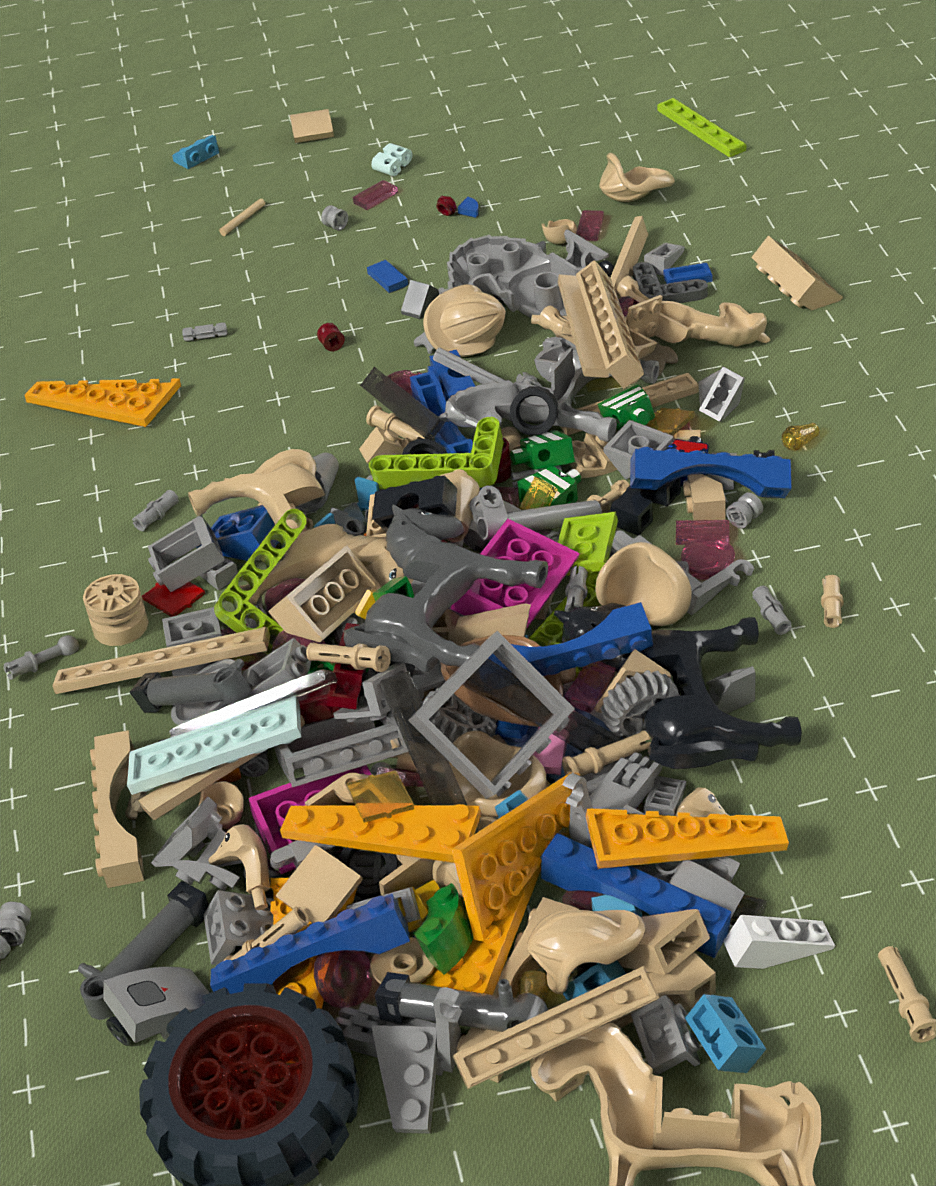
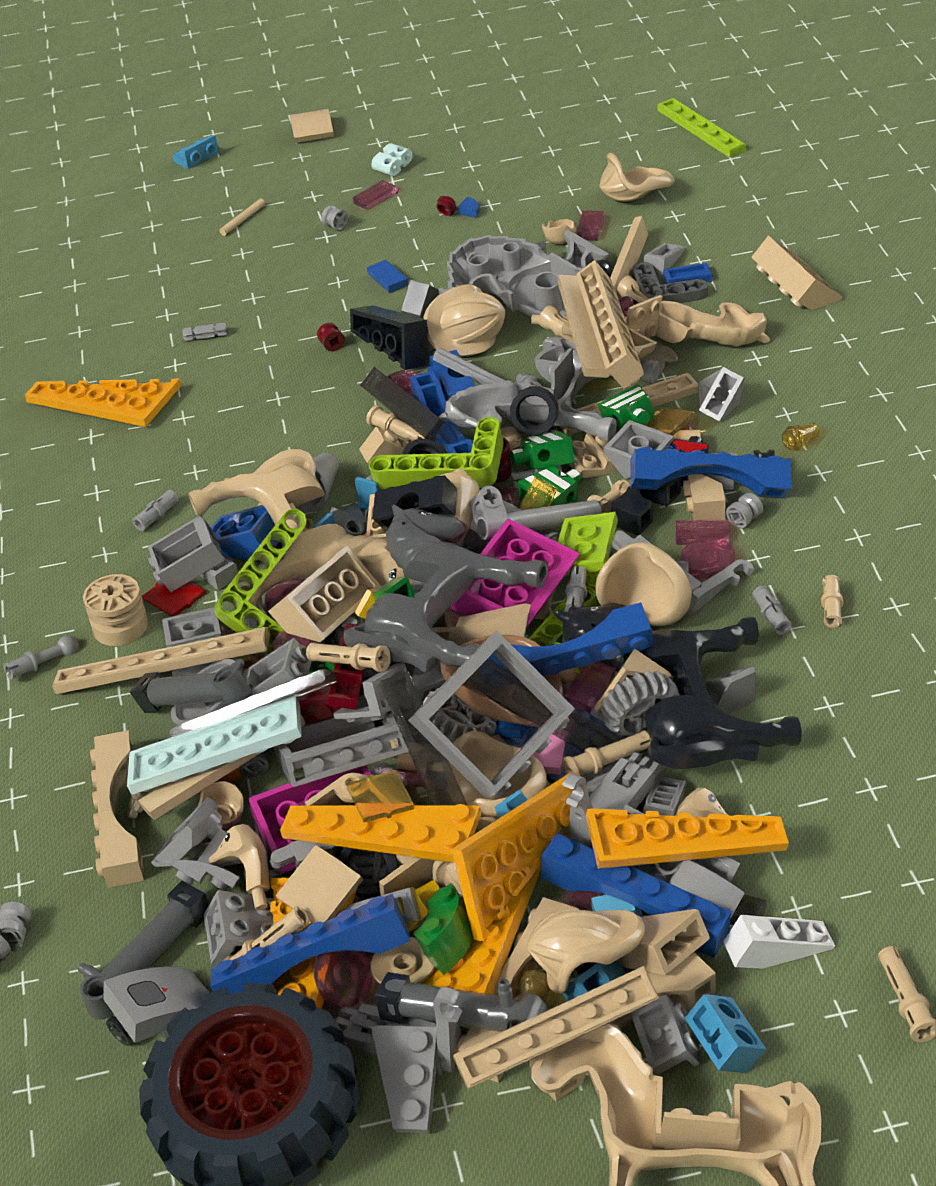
none -> black wedge [350,305,428,370]

